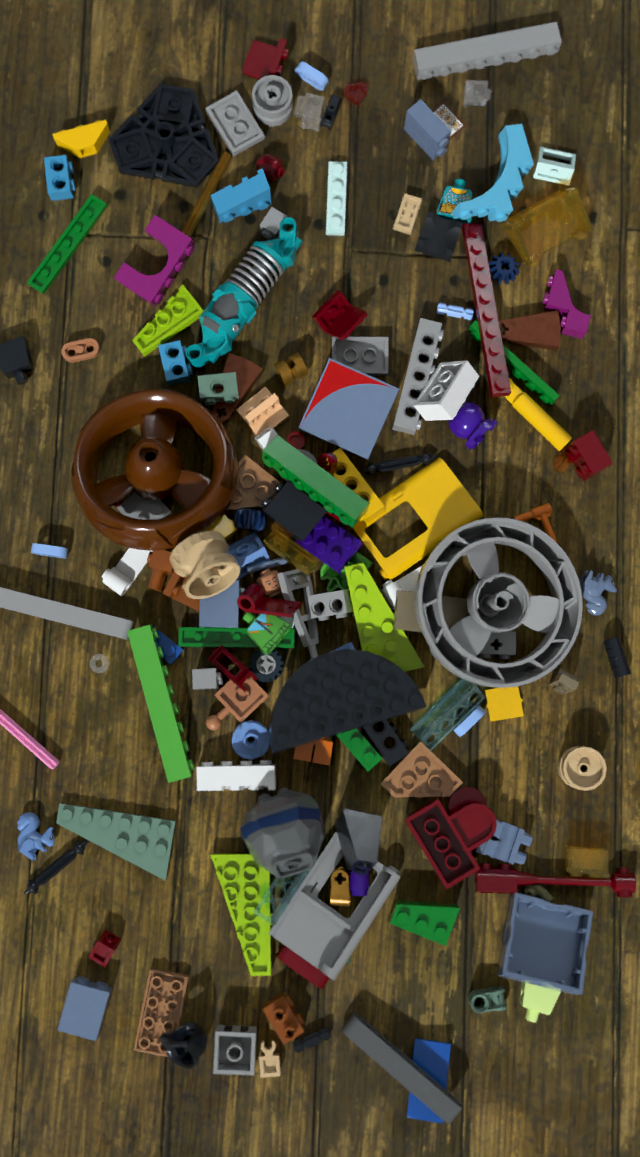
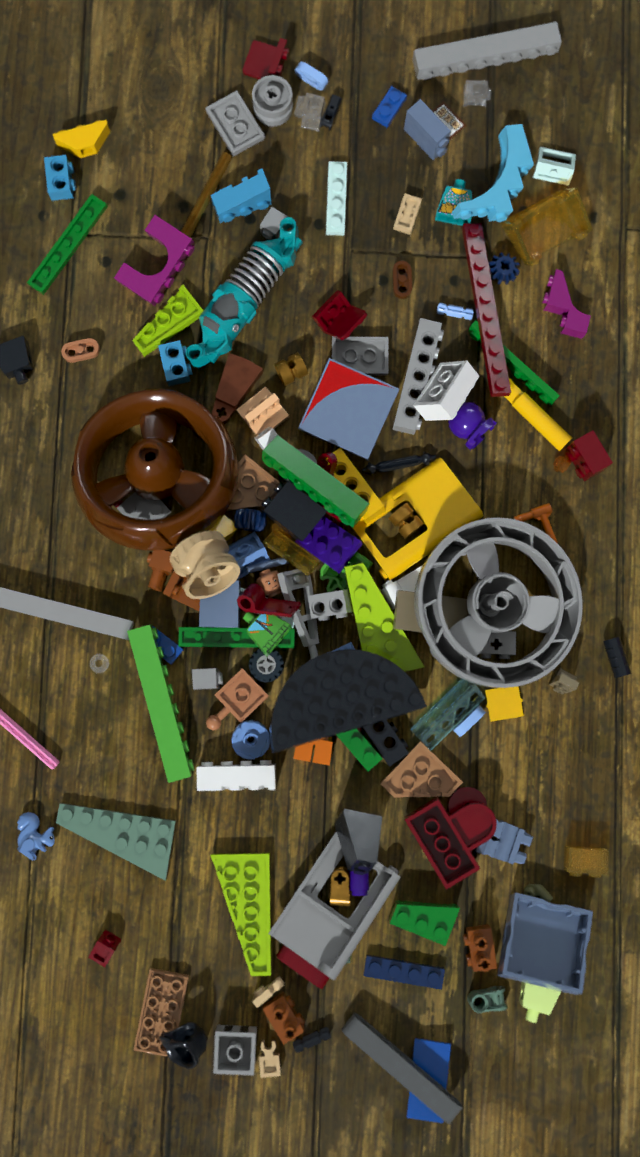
black wheel [24,841,88,894] -> none
light blue beam [31,543,68,559] -> none
sand blue brick [57,976,113,1041] -> none
white door [102,548,153,596] -> none
black plate [108,84,219,188] -> none
sand green brick [198,372,239,405] -> none
dark red window [208,645,258,692] -> none
dark grey rock [240,788,325,878] -> none
clear light blue fence [253,856,318,926] -> none
dark red head [256,154,285,182] -> none
red tile [286,431,305,449] -> none
clear red tile [344,82,368,106] -> none
black brick [415,211,463,262] -> none
dark red bar [475,863,636,898] -> none
copper piece [499,310,561,350] -> none
tan wheel [558,746,607,791] -> none
sand blue animal [579,570,617,616] -> none
none -> tan plate [252,976,284,1008]
none -> dark blue plate [363,954,445,990]
none -> blue plate [372,86,407,128]
none -> pearl gold wheel [388,503,424,539]
none -> reddish brown plate [392,261,412,299]
none -> dark orange brick [463,924,497,972]

